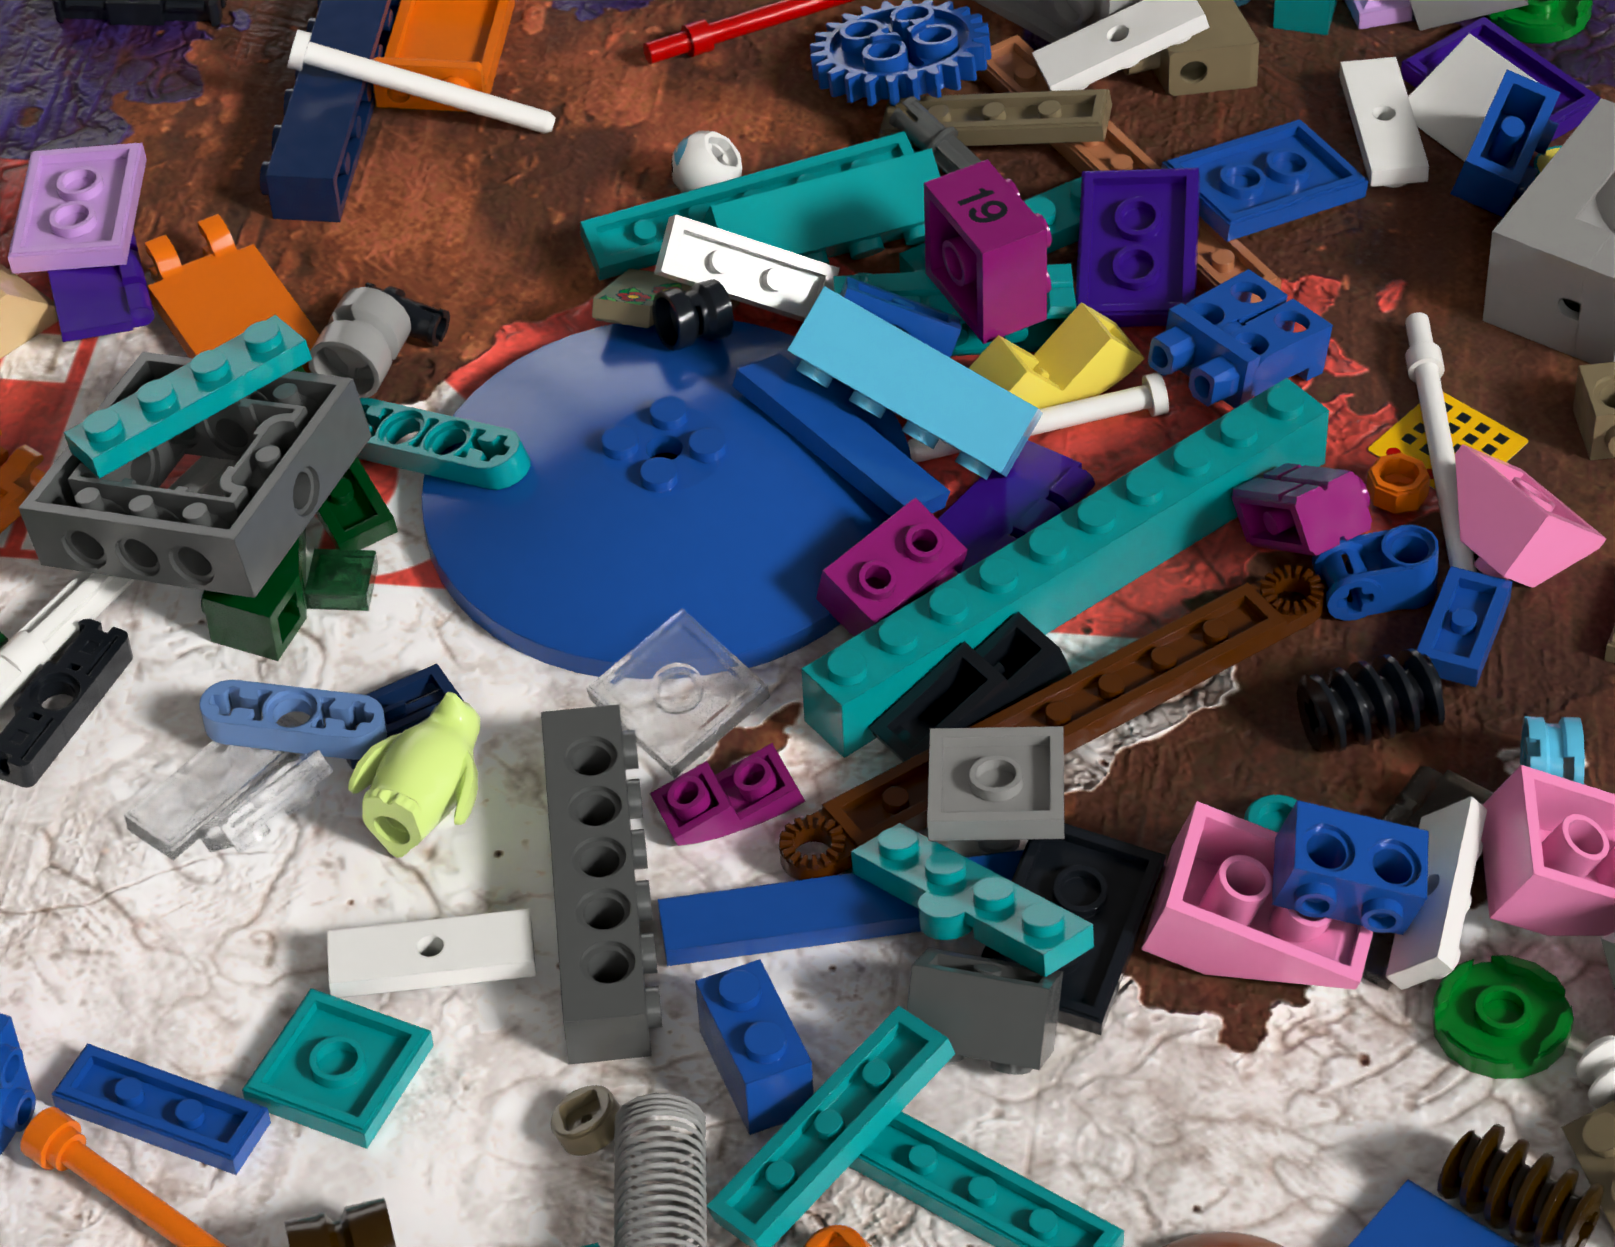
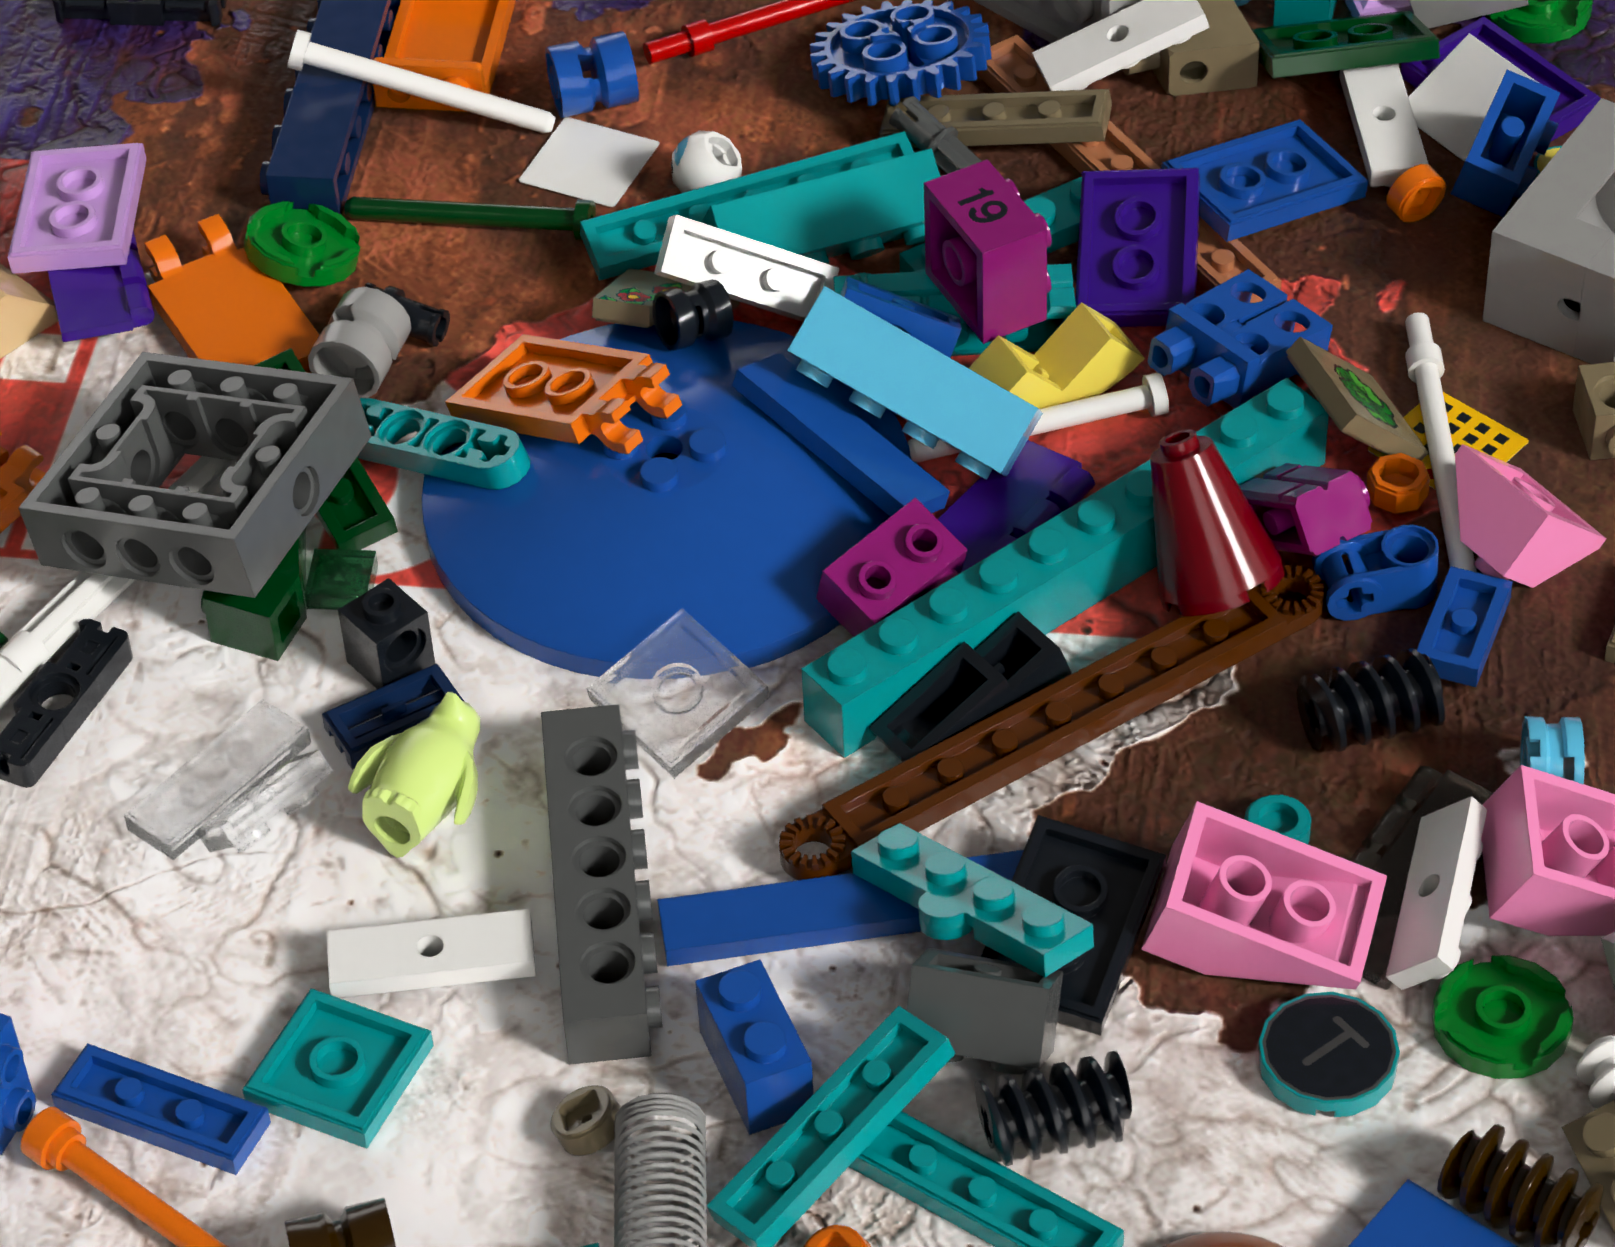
teal plate [63,315,312,479] -> none
medium blue beam [199,680,387,760] -> none
magenta slope [649,743,806,846] -> none
light grey tile [927,726,1064,854] -> none
blue brick [1272,800,1429,935] -> none
none -> green tile [244,201,360,287]
none -> black brick [338,578,435,689]
none -> dark green bar [344,197,596,240]
none -> orange tile [445,334,682,454]
none -> white sticker [519,117,659,207]
none -> blue wheel [545,31,639,118]
none -> black piece [975,1051,1132,1166]
none -> dark red cone [1150,430,1285,616]
none -> dark green tile [1252,10,1440,78]
none -> black tile [1258,992,1400,1117]
none -> dark tan tile [1286,337,1429,461]
none -> orange tile [1386,164,1446,222]

